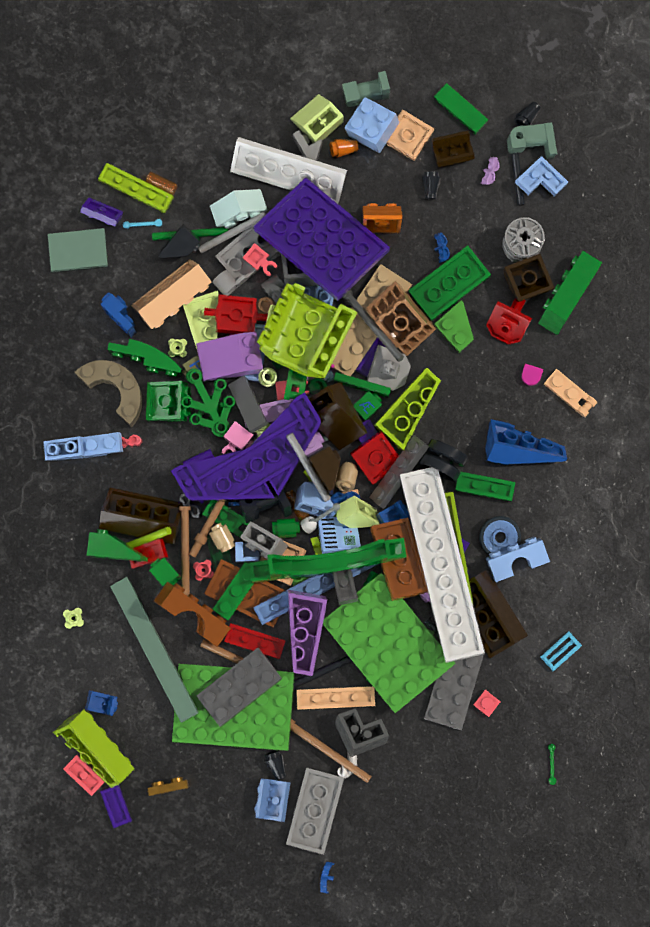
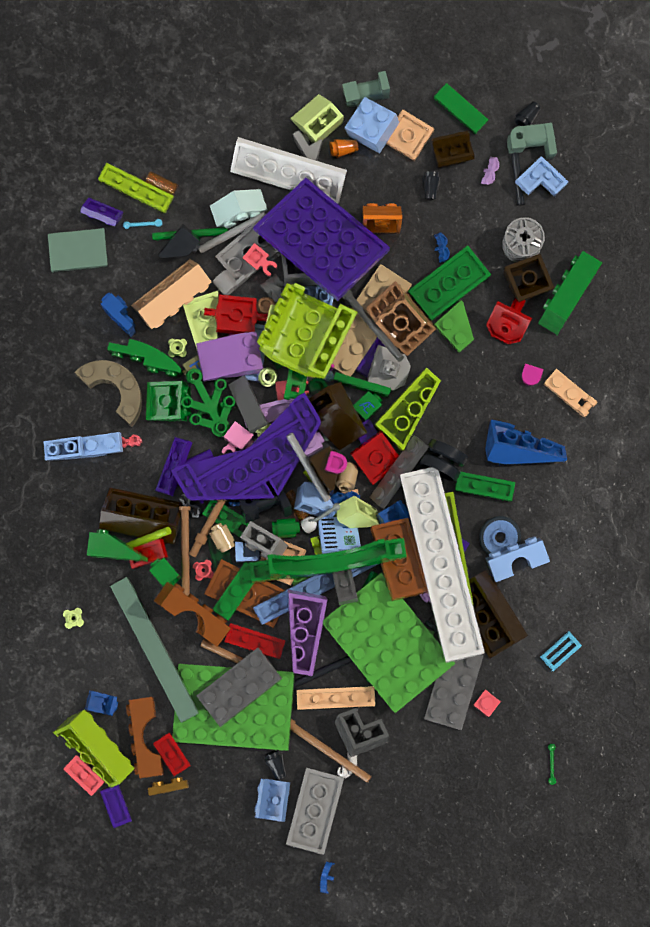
none -> dark orange arch [126,697,164,778]
none -> red plate [153,733,191,776]
none -> dark purple tile [155,437,192,496]
none -> dark pink tile [325,451,347,474]

